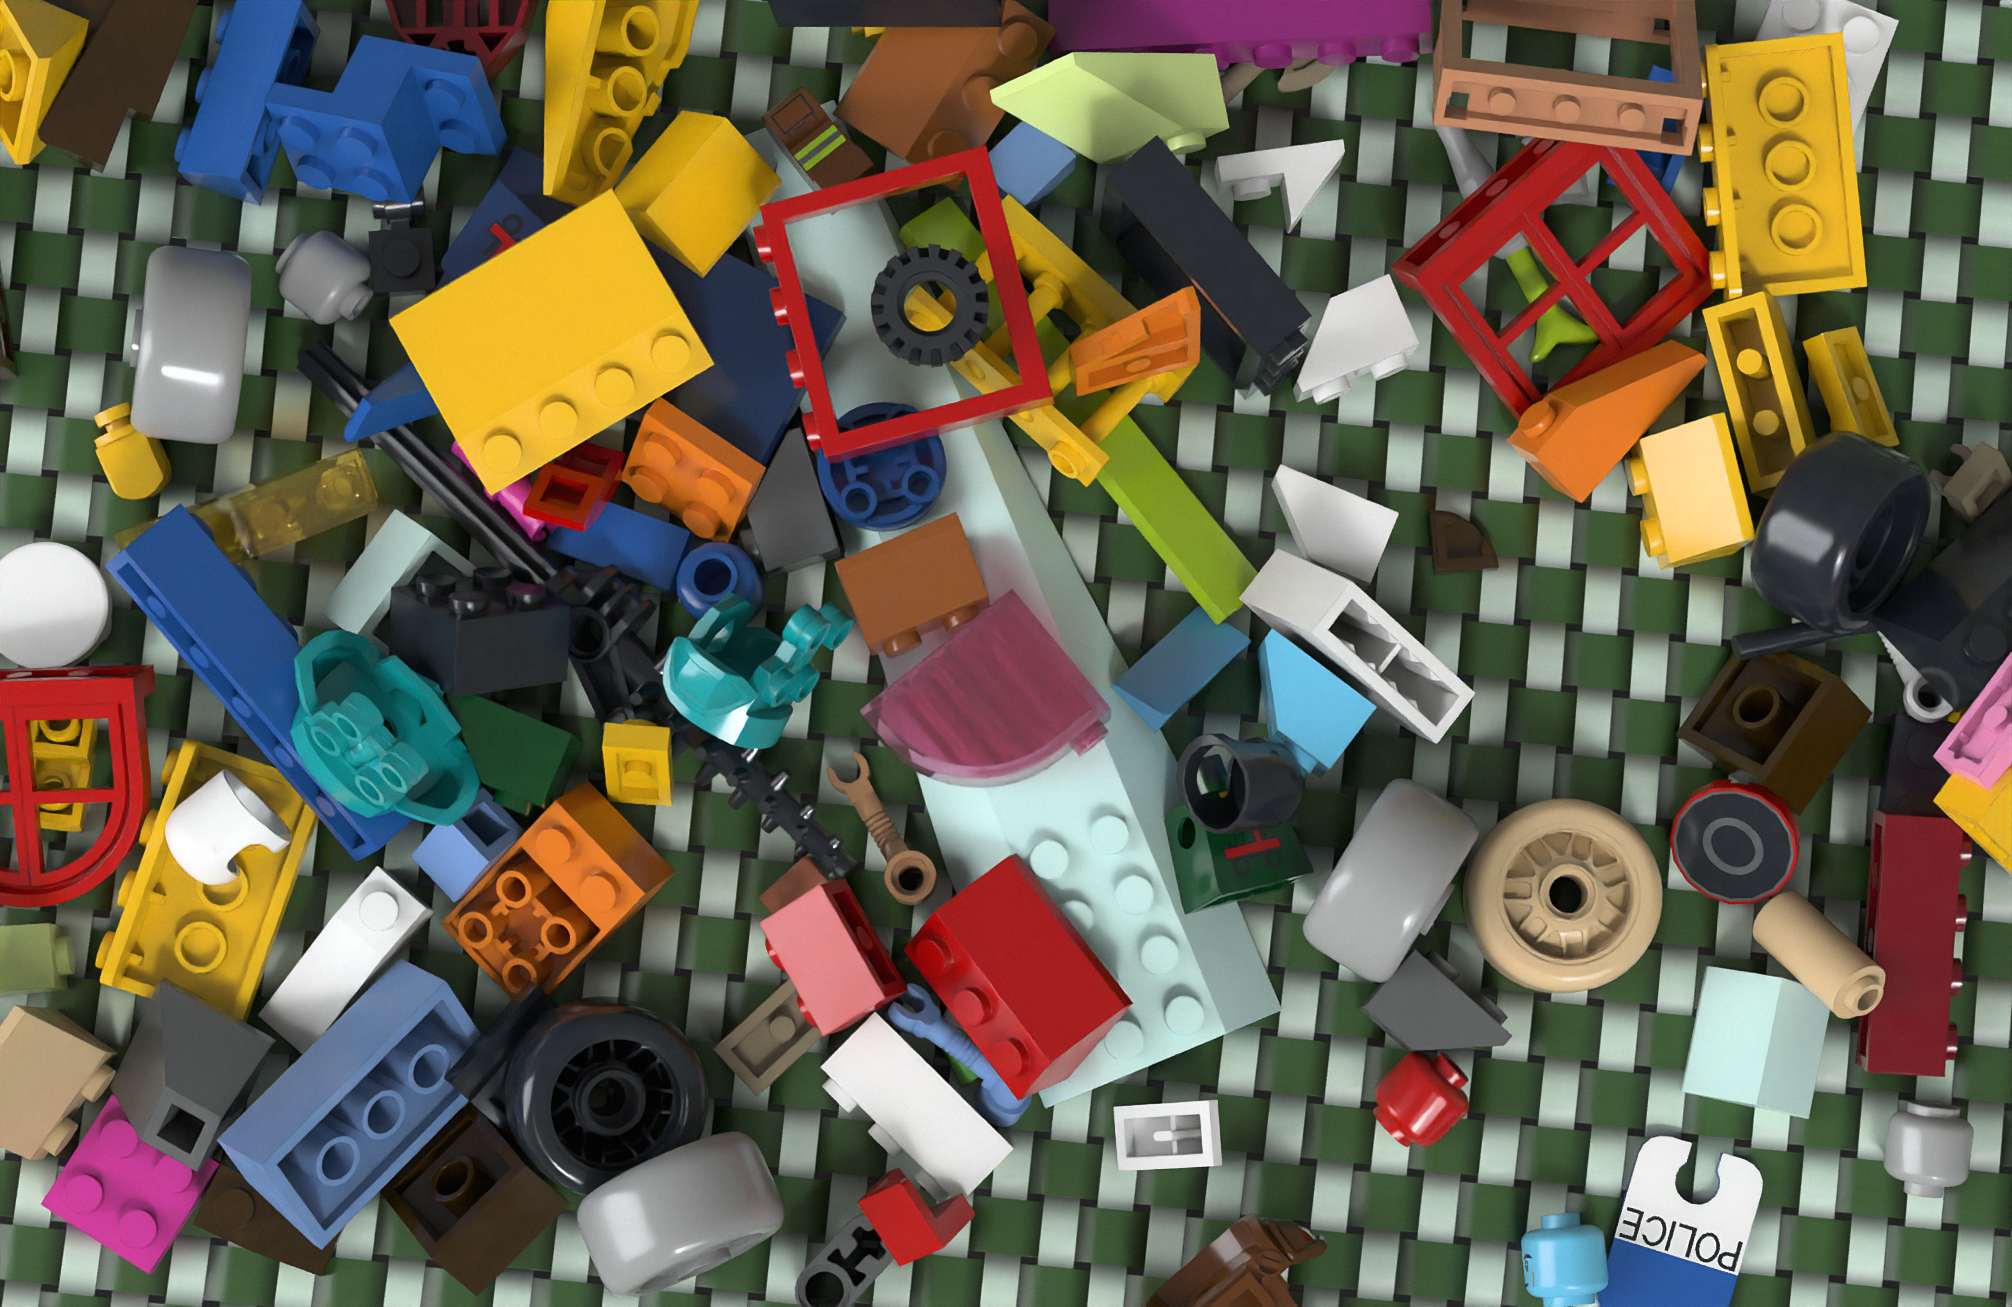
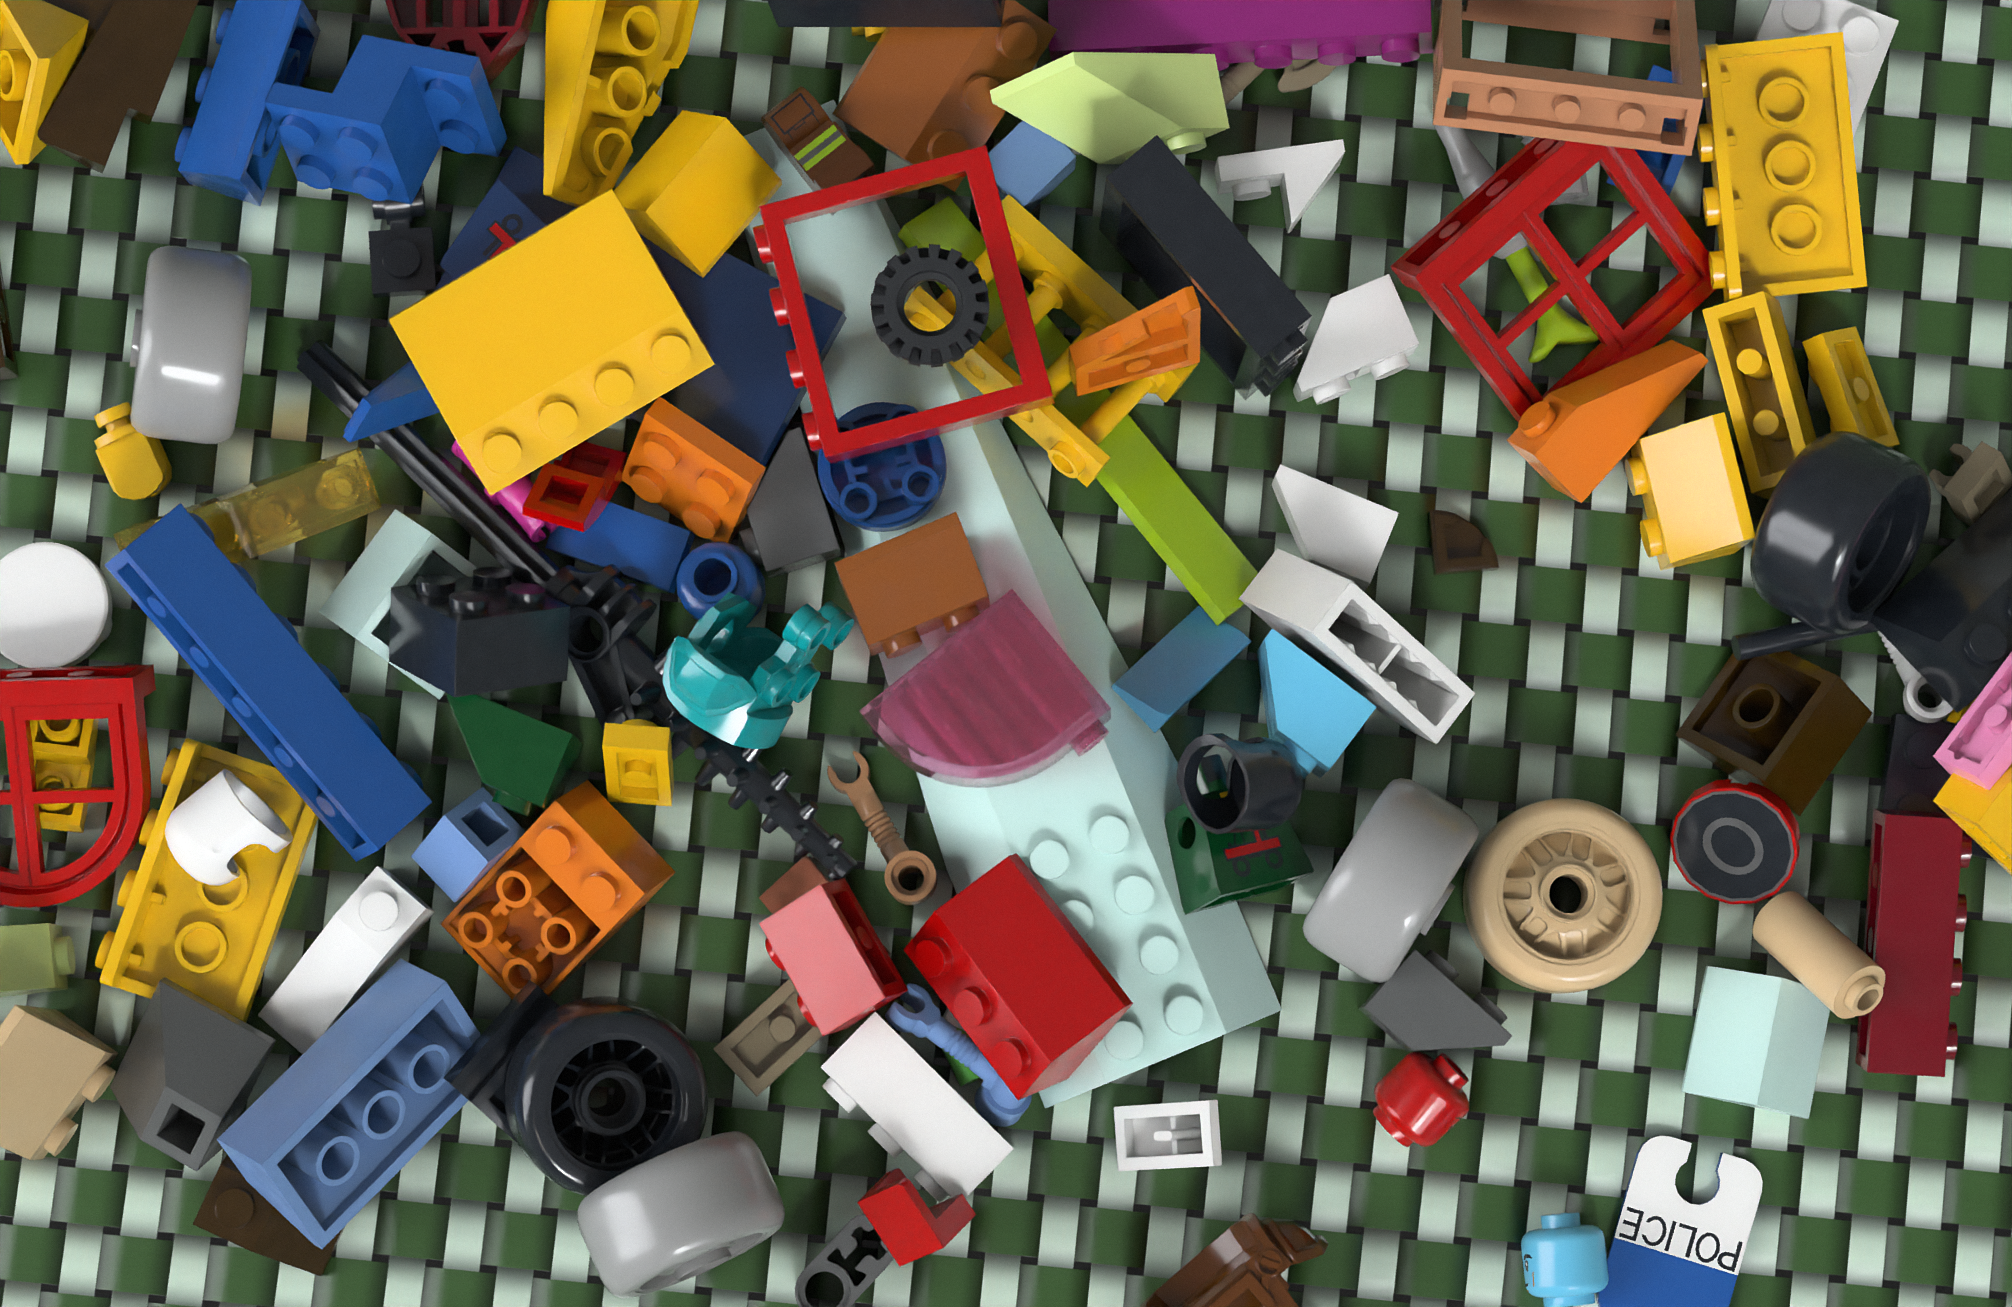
dark pink plate [41,1094,222,1274] -> none
light grey head [275,231,373,325] -> none
teal piece [290,629,479,827] -> none
dark brown slope [380,1102,570,1296] -> none
light grey head [1884,1100,1974,1198] -> none

